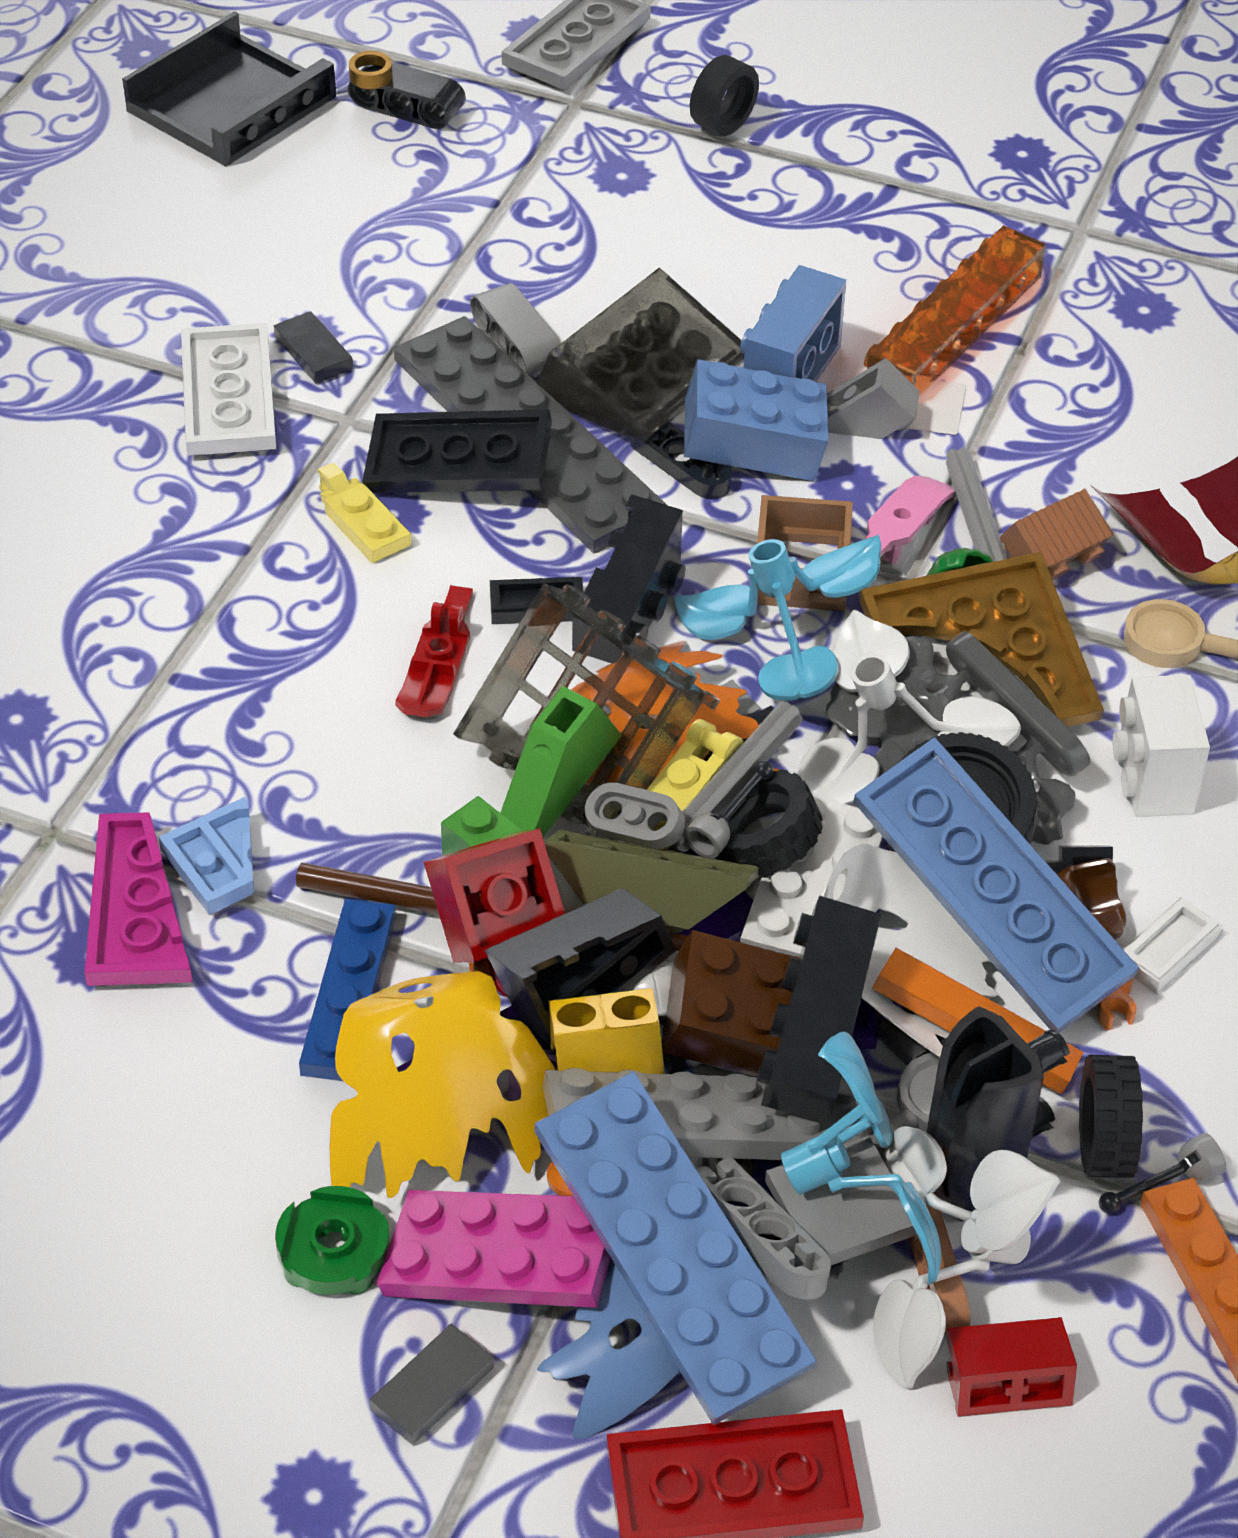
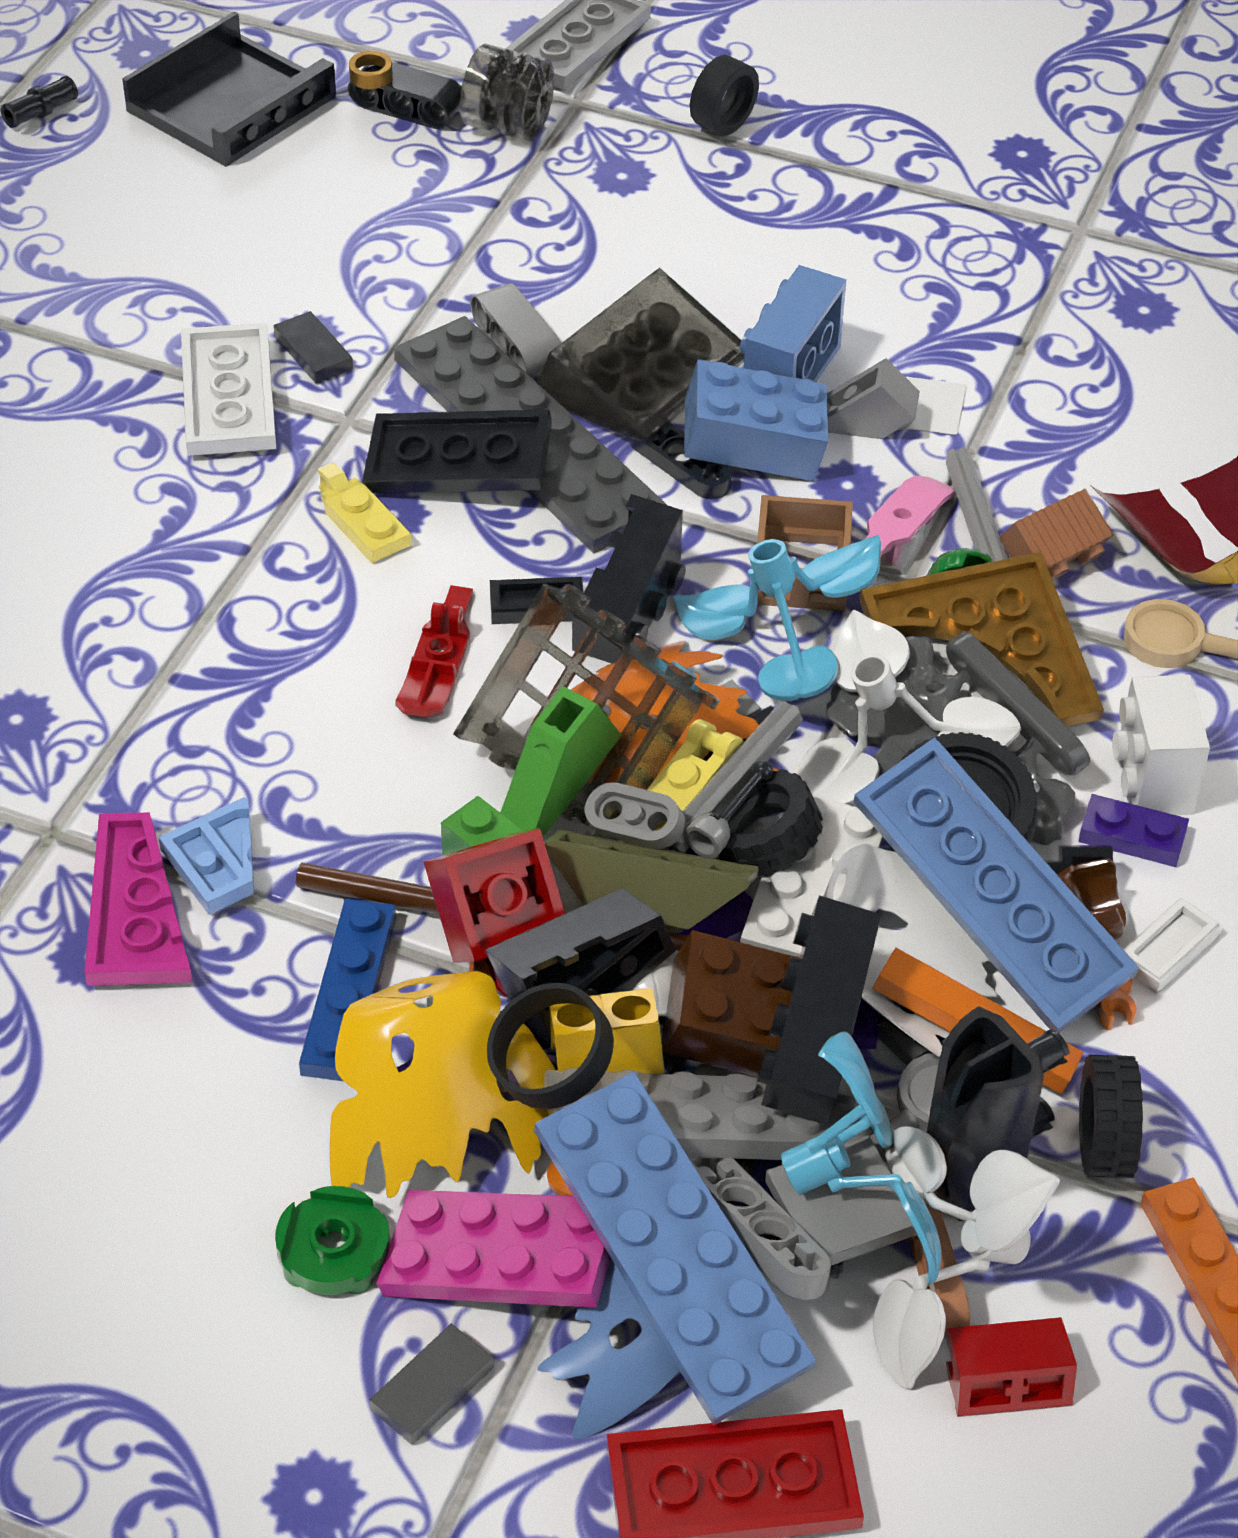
clear orange brick [864,225,1046,396] -> none
hinge [1098,1133,1226,1214] -> none
none -> black pin [0,76,78,128]
none -> clear smoke wheel [460,43,555,142]
none -> black tyre [487,983,614,1109]
none -> dark purple plate [1078,794,1189,867]

